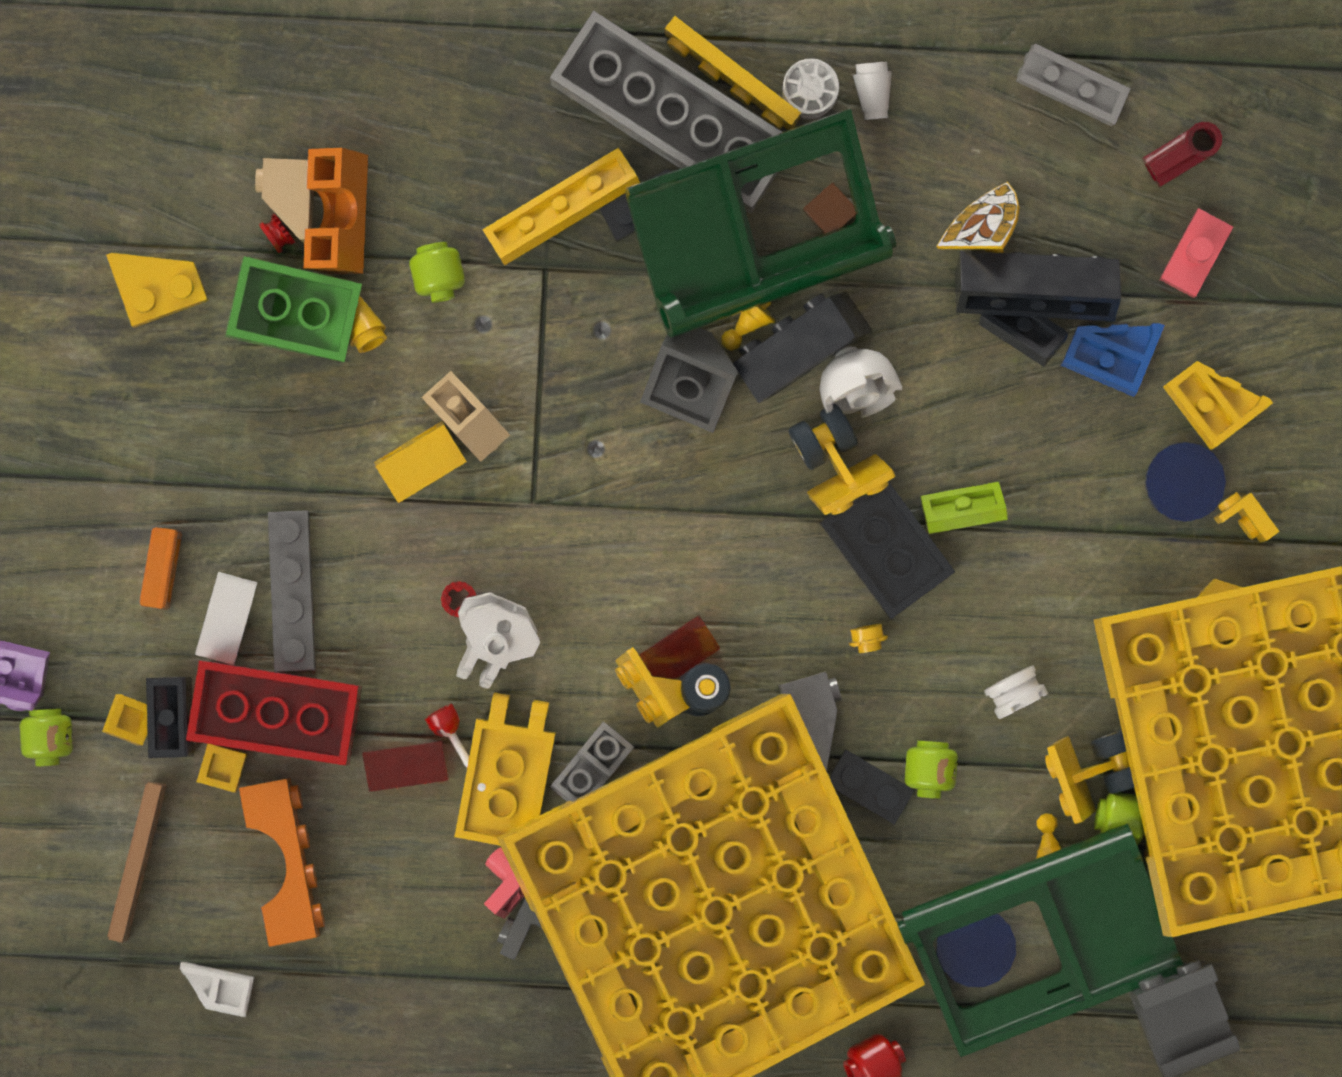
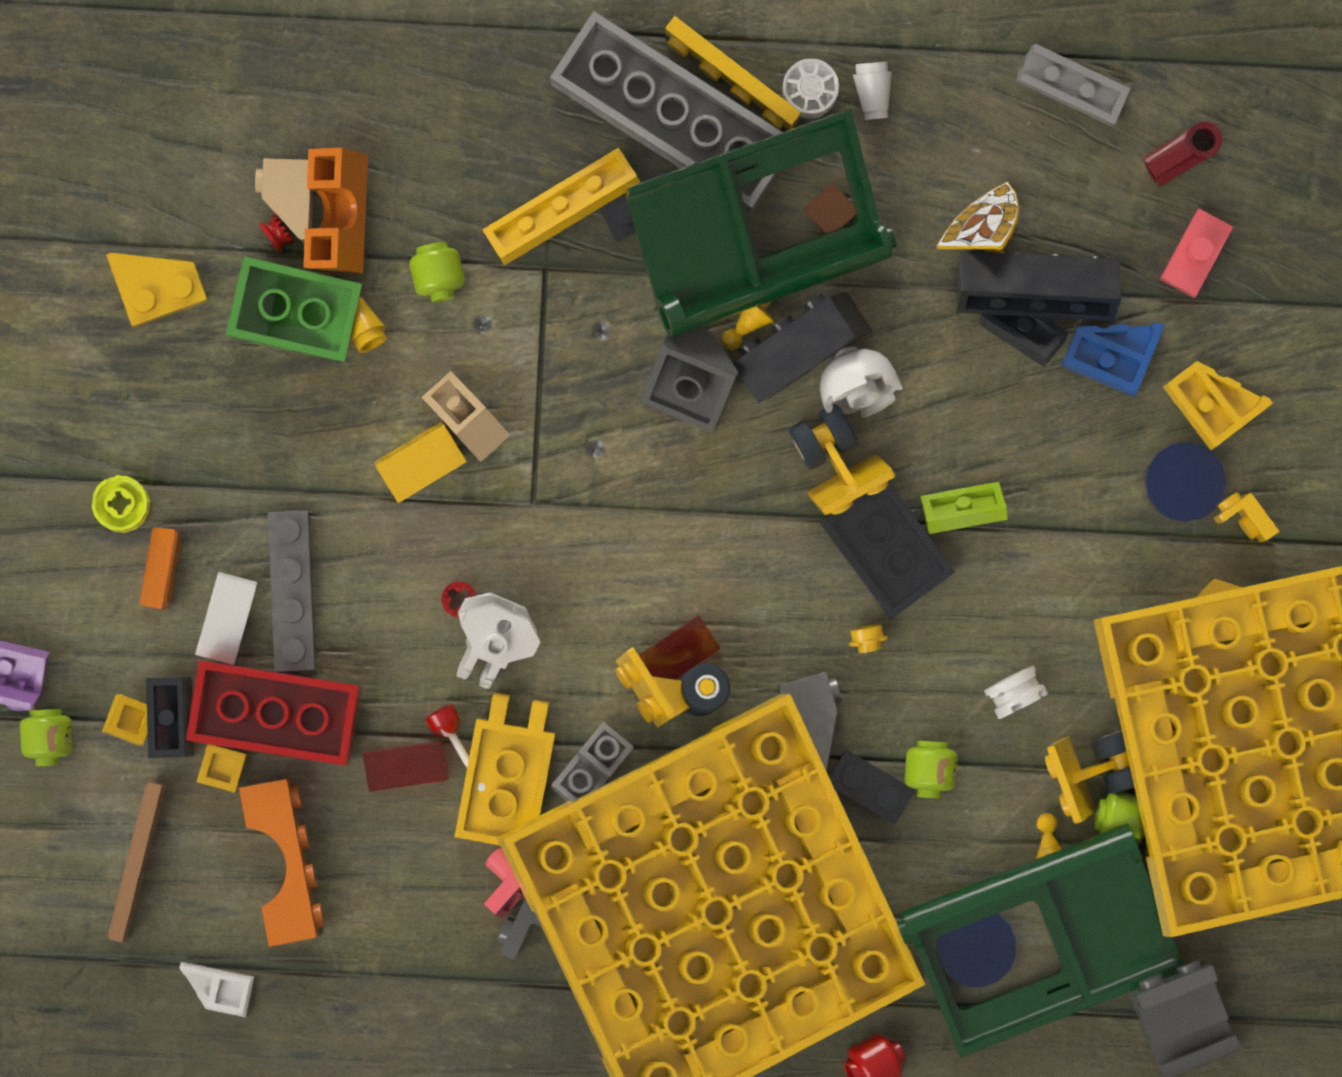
none -> neon yellow wheel [92,475,150,533]

